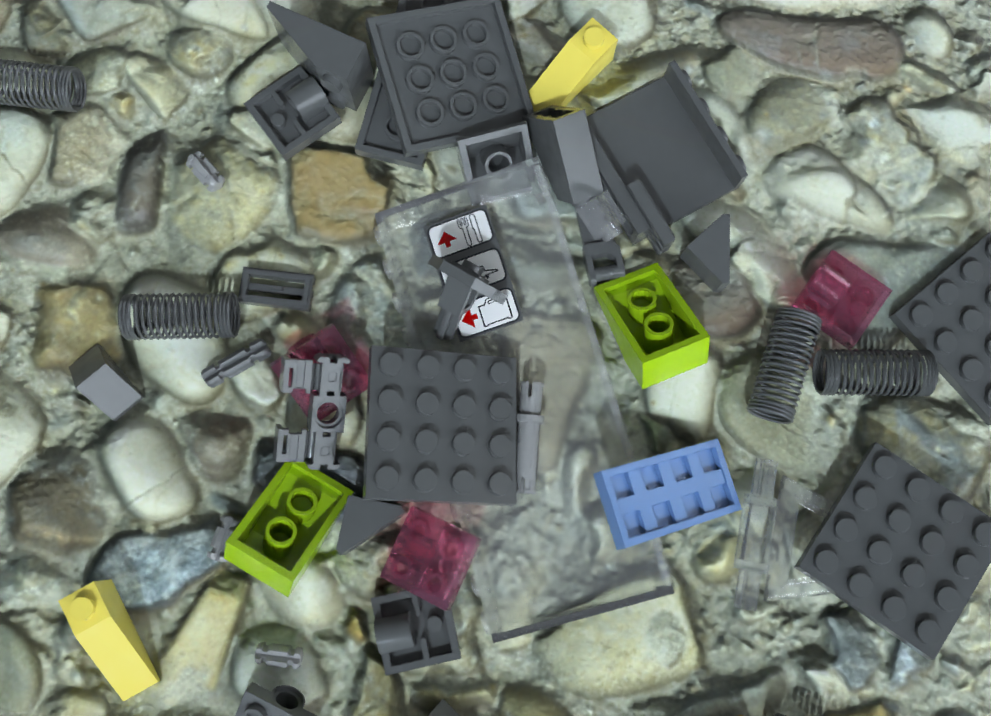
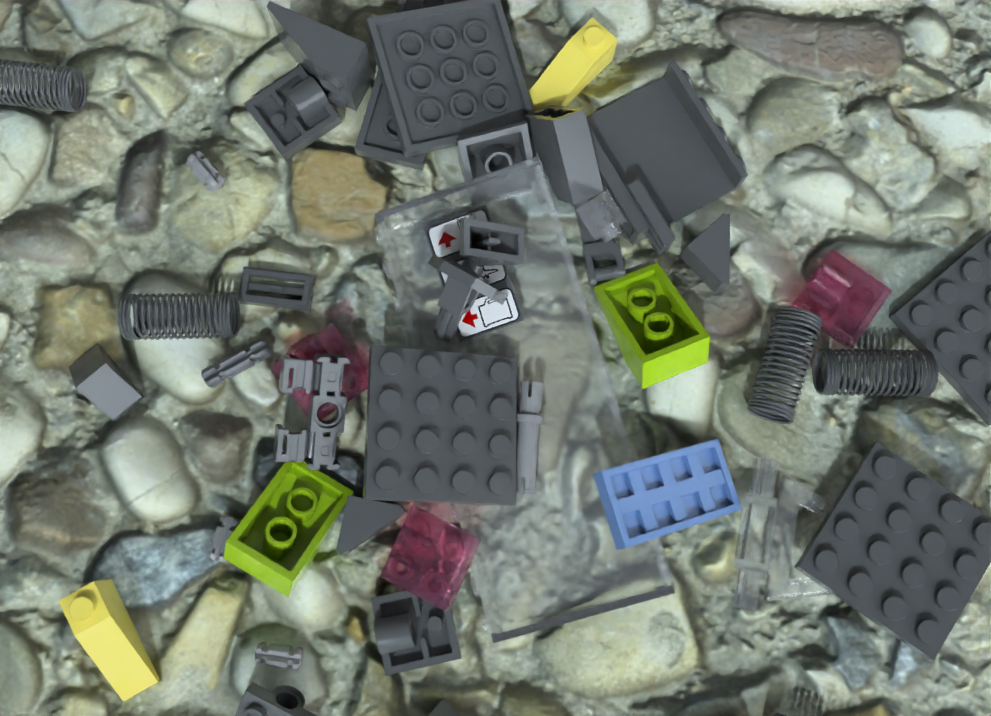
none -> dark grey slope [460,217,524,266]

